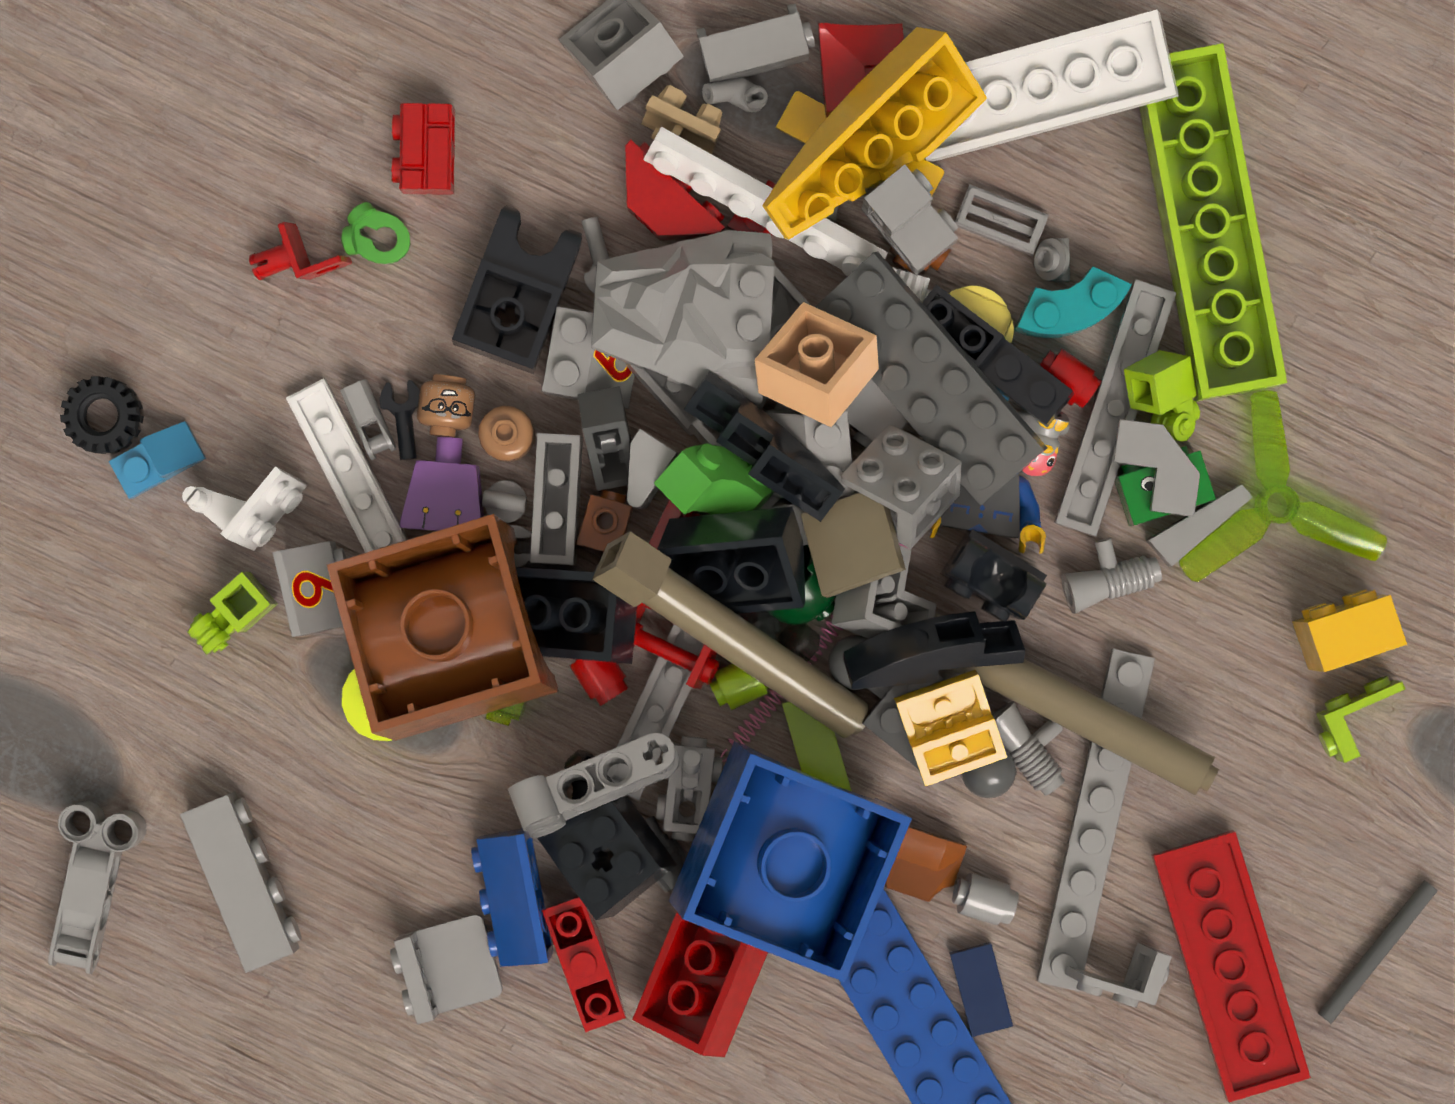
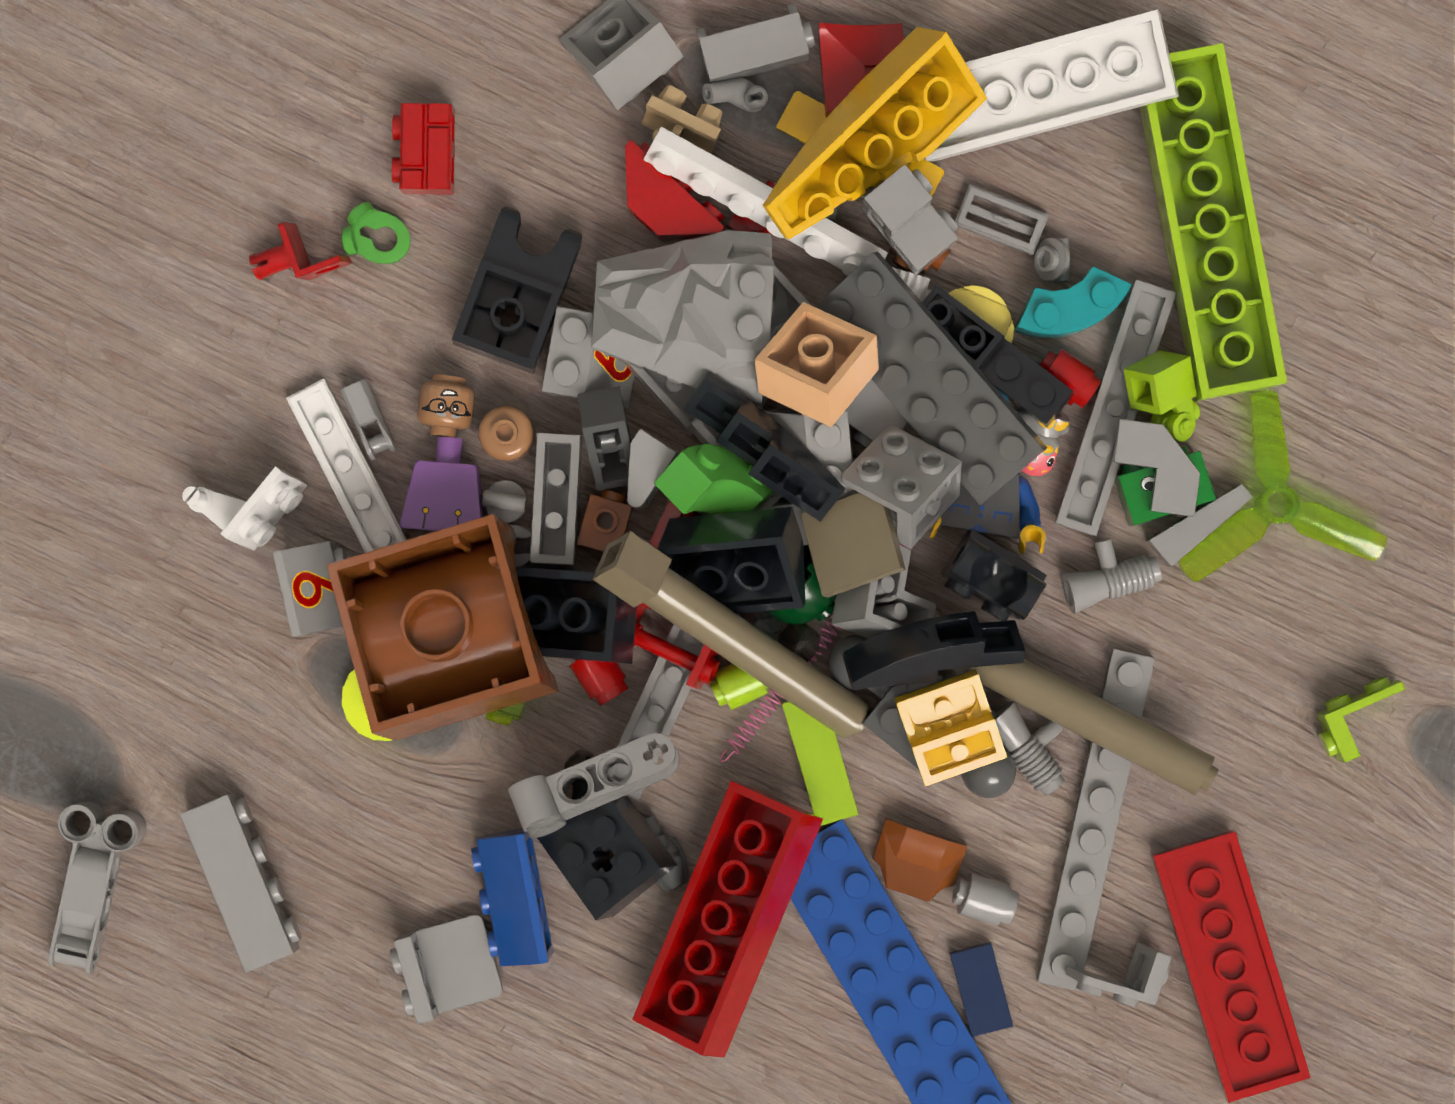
black tyre [60,376,144,454] -> none
dark azure slope [109,421,206,499] -> none
lime brick [187,572,278,655] -> none
black bar [380,380,420,460] -> none
red slope [542,897,626,1033] -> none
light grey bar [581,217,609,294] -> none
light grey brick [656,736,723,841] -> none
blue piece [669,741,912,982] -> none
yellow brick [1292,589,1407,672] -> none
dark grey piece [1318,880,1438,1024] -> none

